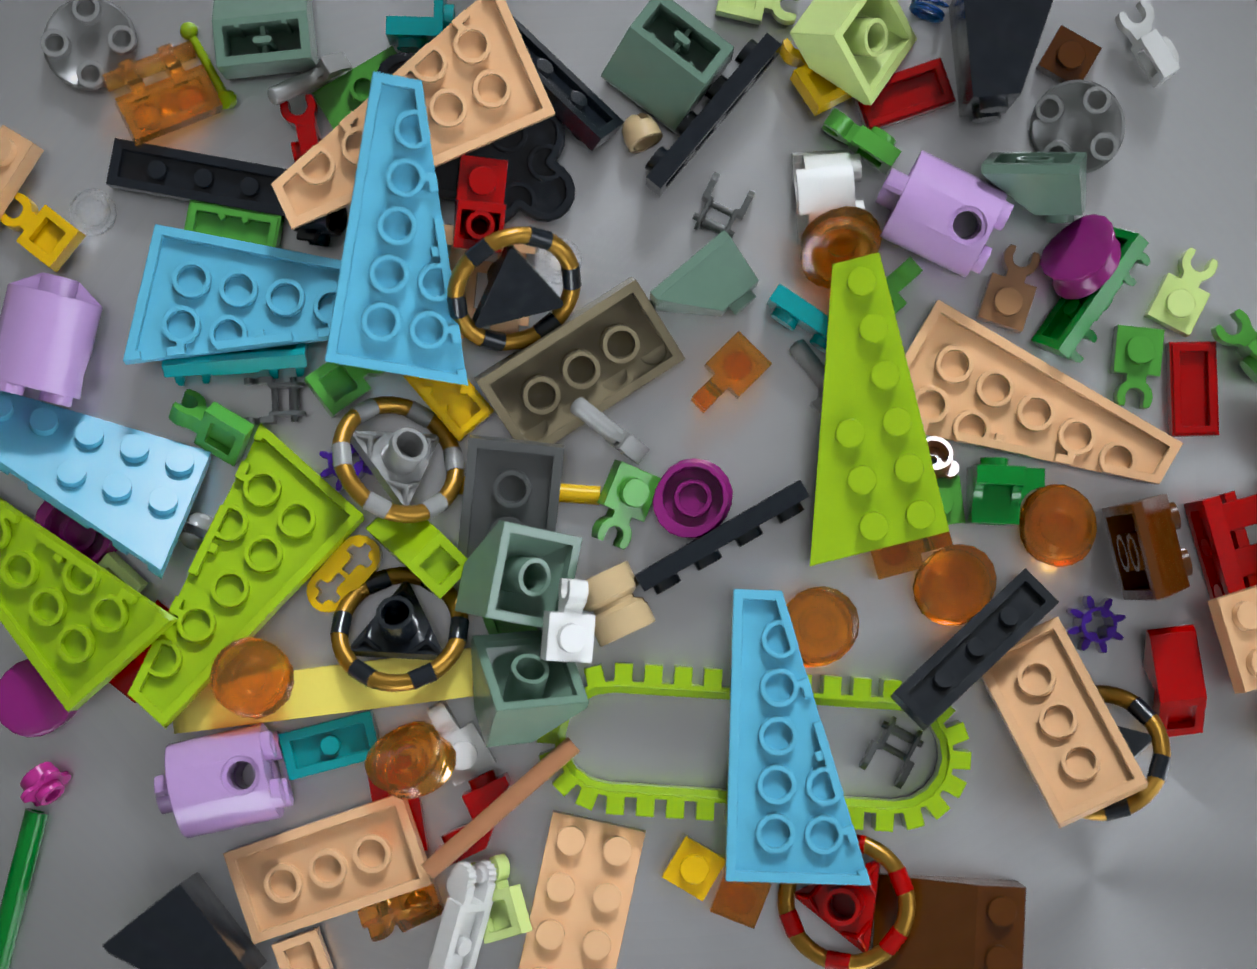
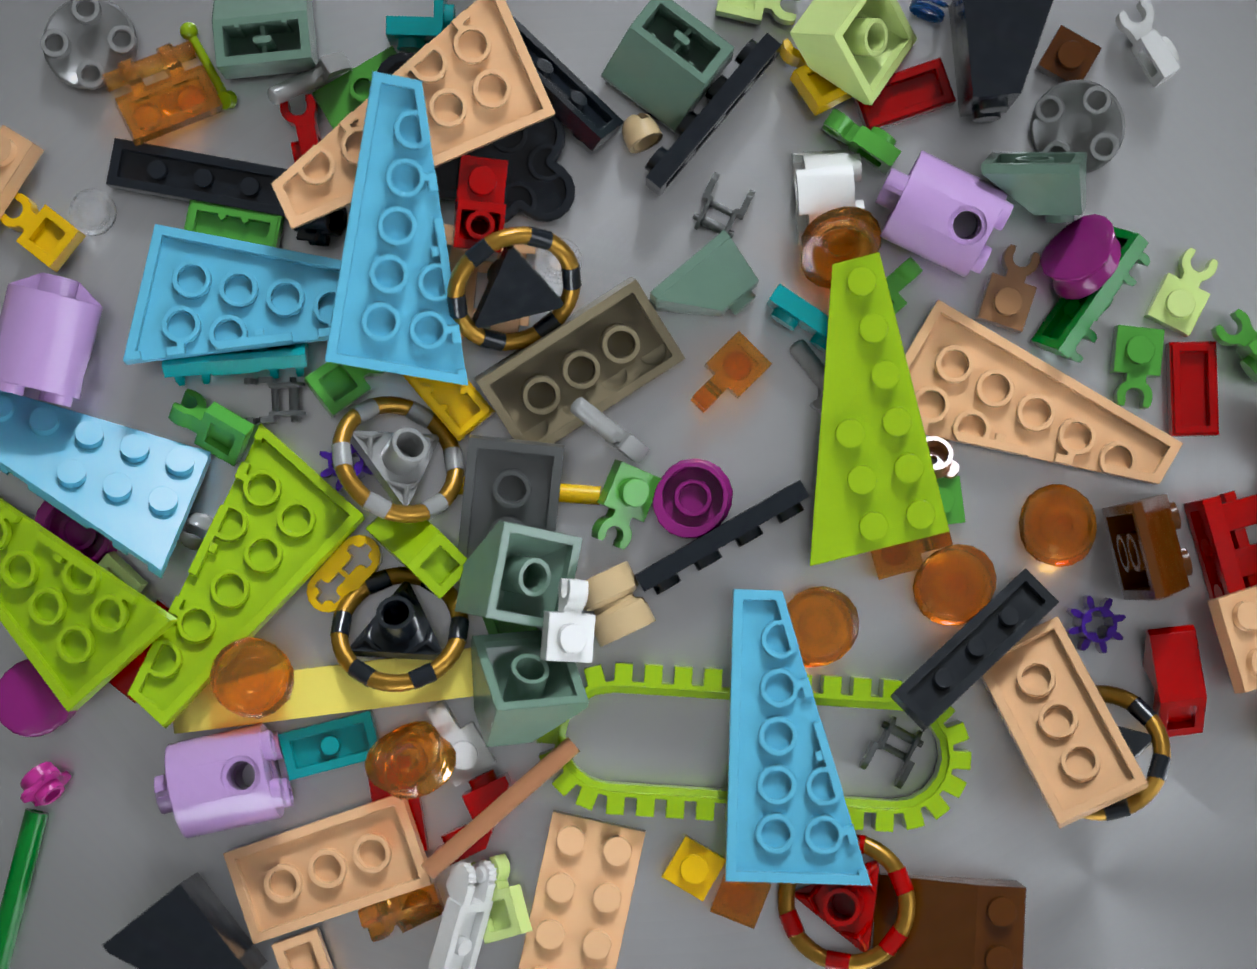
green brick [965,457,1045,526] -> none

